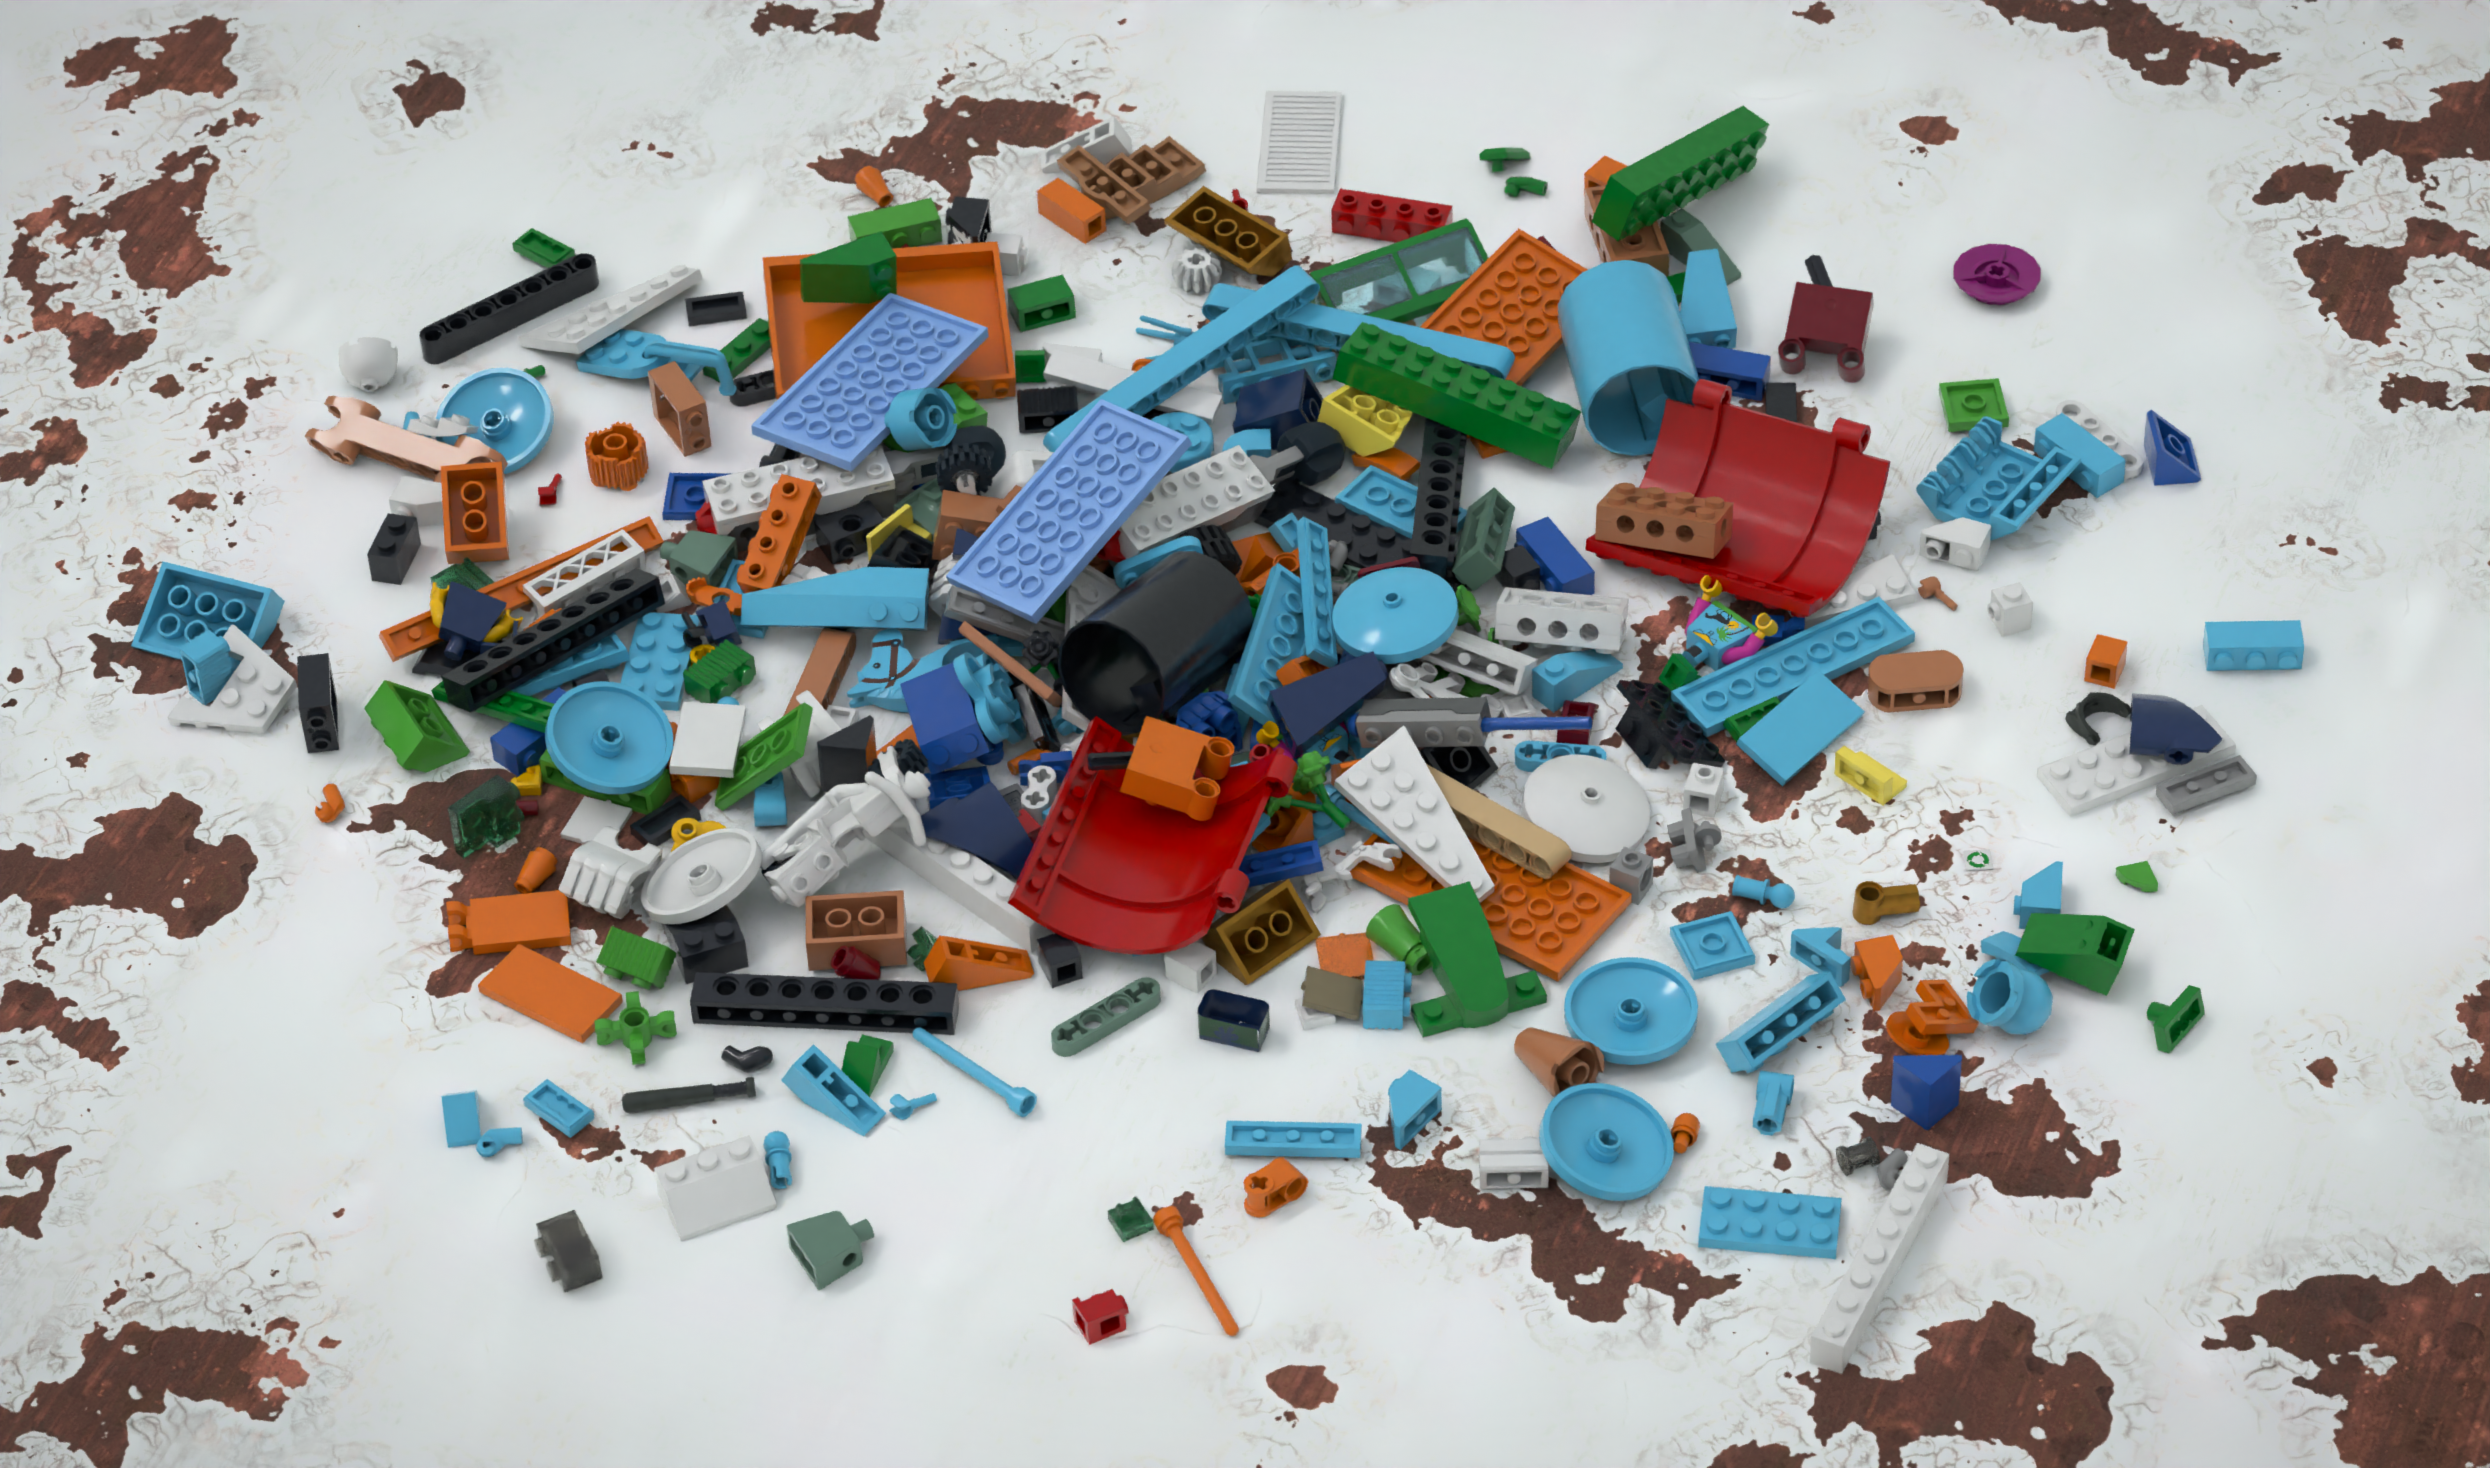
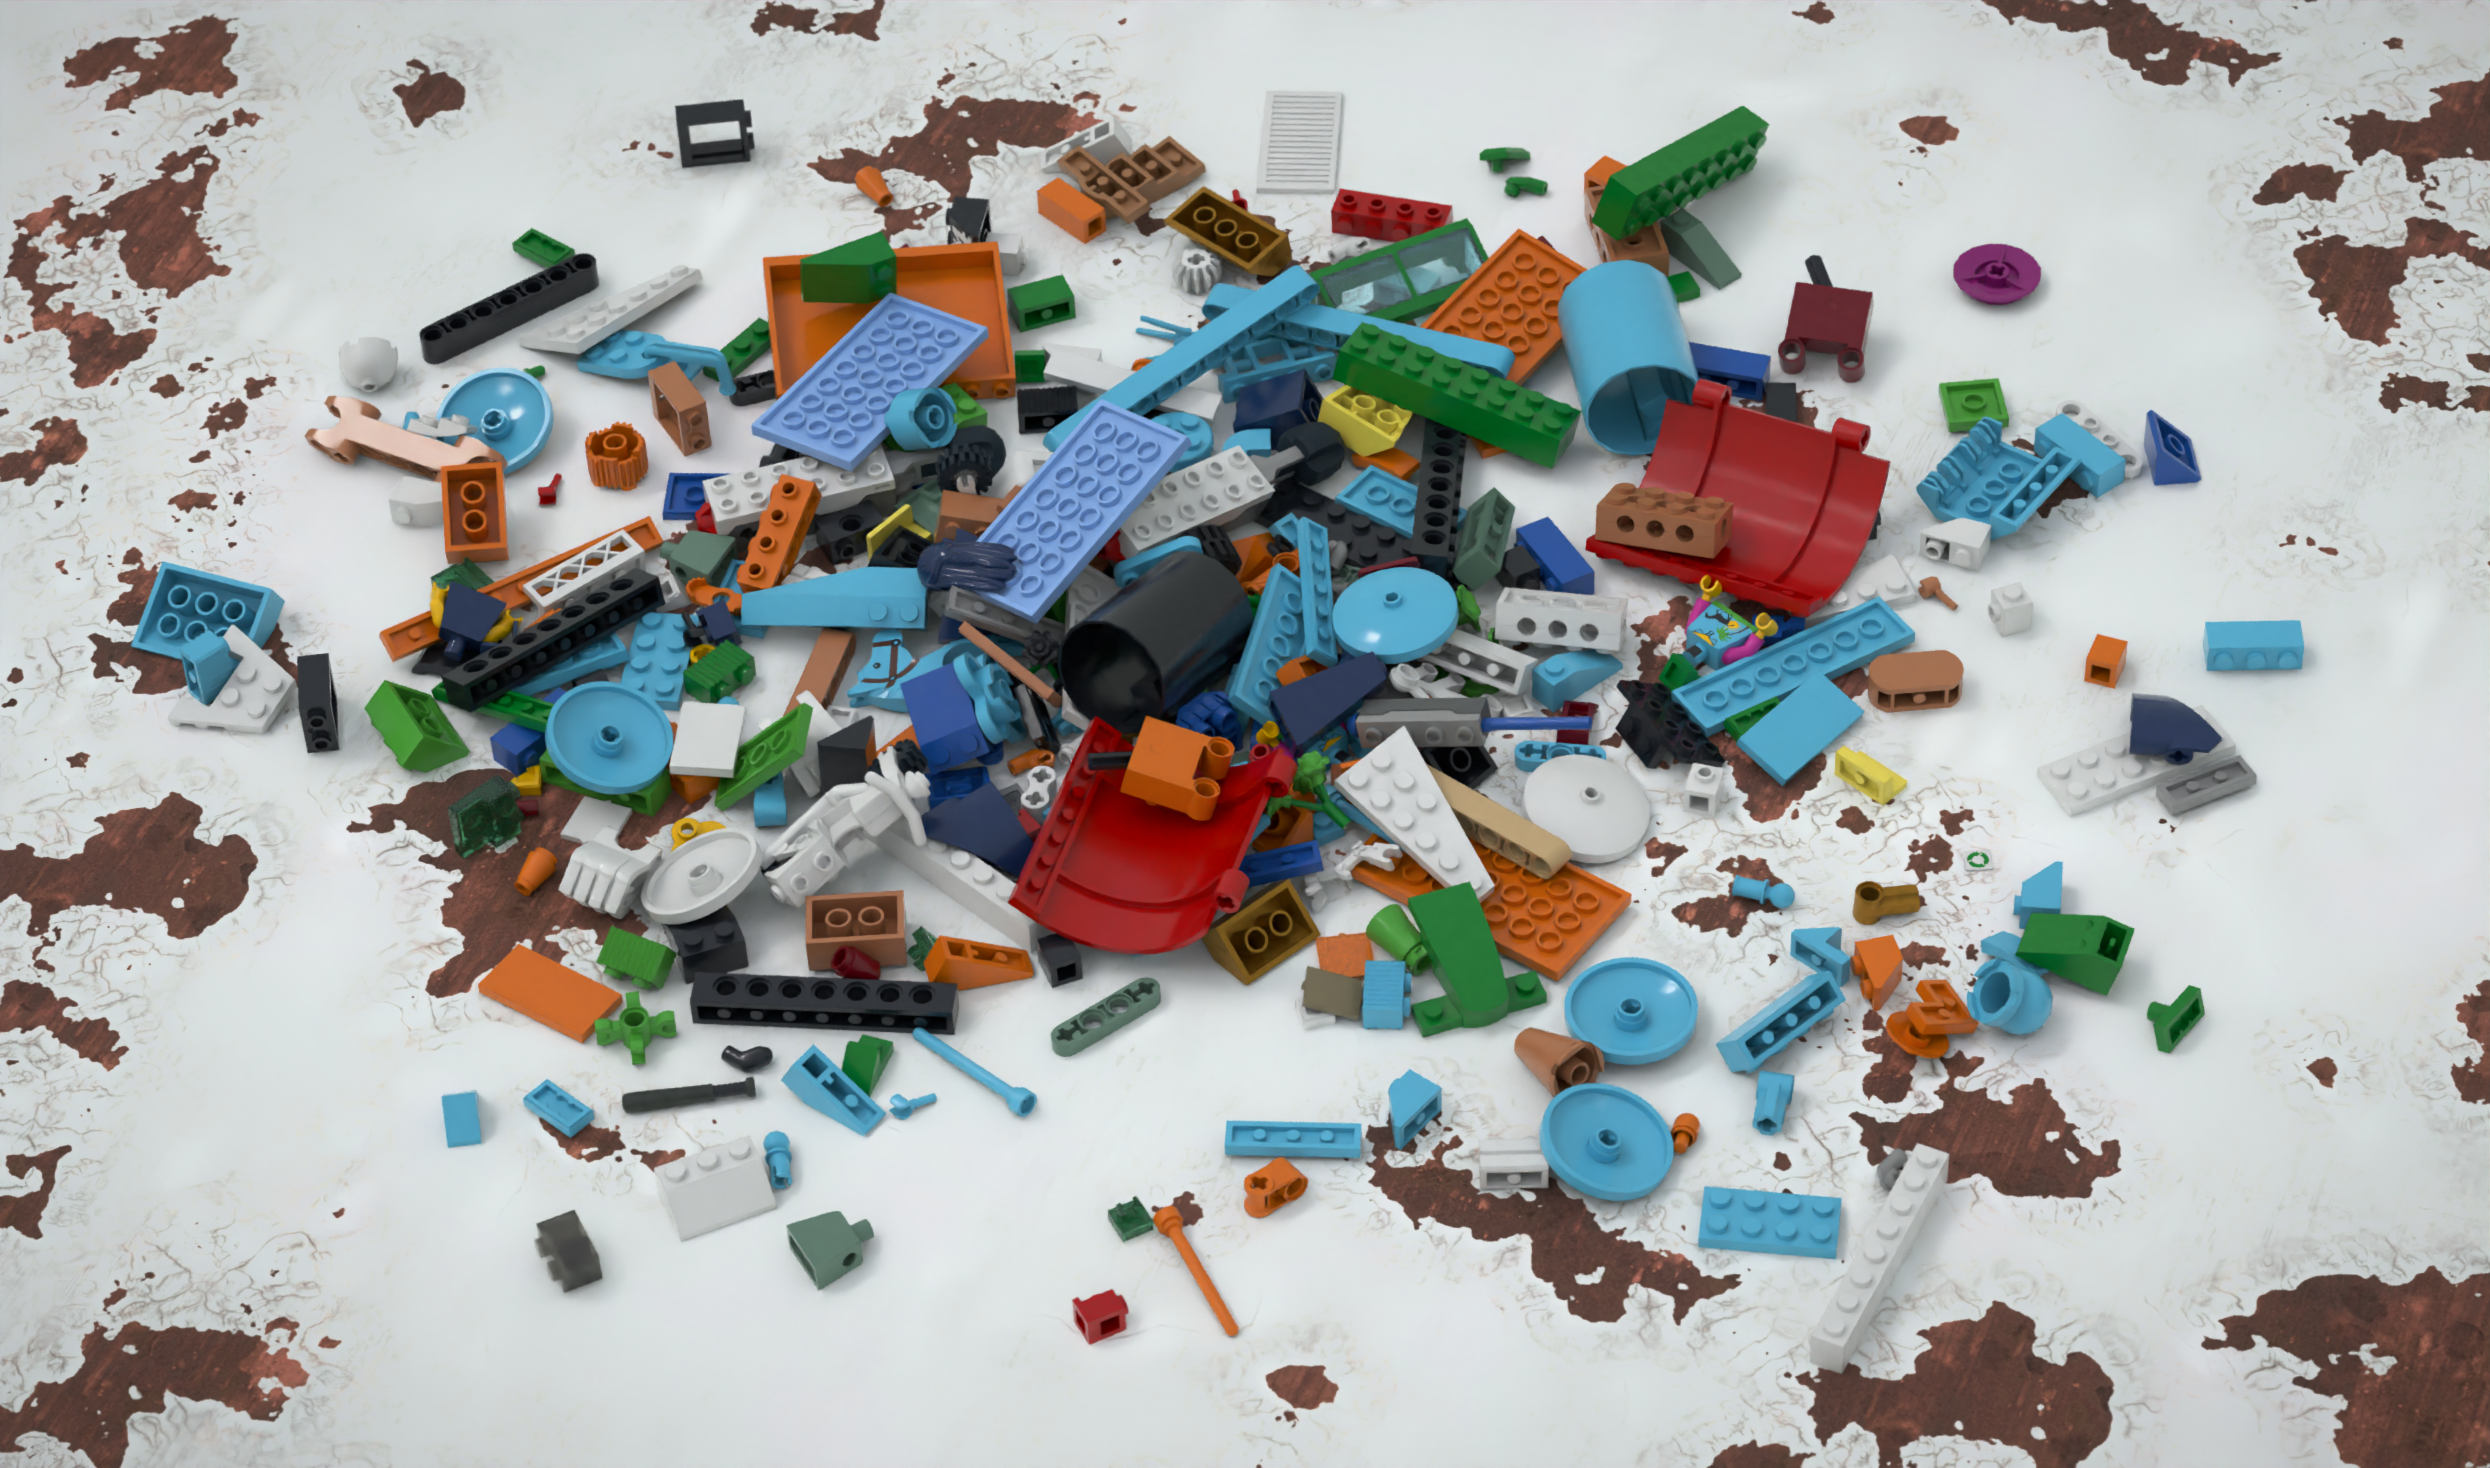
orange arm [315,784,345,823] -> none
black brick [367,513,421,585] -> none
orange tile [446,890,571,955] -> none
medium azure arm [476,1127,523,1157] -> none
black tile [630,794,701,847] -> none
black tile [685,291,747,326] -> none
bright green brick [848,198,943,249] -> none
blue plate [1018,751,1073,786] -> none
white brick [1164,941,1217,993] -> none
dark blue piece [1197,989,1270,1052] -> none
light grey brick [1609,847,1654,905] -> none
light grey hips [1667,808,1722,873] -> none
medium azure tile [1670,911,1755,980] -> none
medium azure slope [1680,249,1737,349] -> none
clear smoke bush [1836,1137,1880,1176] -> none
blue slope [1890,1055,1962,1130] -> none
pearl dark grey helmet [2065,692,2131,745] -> none
bright green tile [2115,861,2158,892] -> none
none -> black window [675,99,755,168]
none -> dark blue hair [917,538,1017,592]
none -> black bush [1266,534,1296,558]
none -> white arm [1327,237,1372,263]

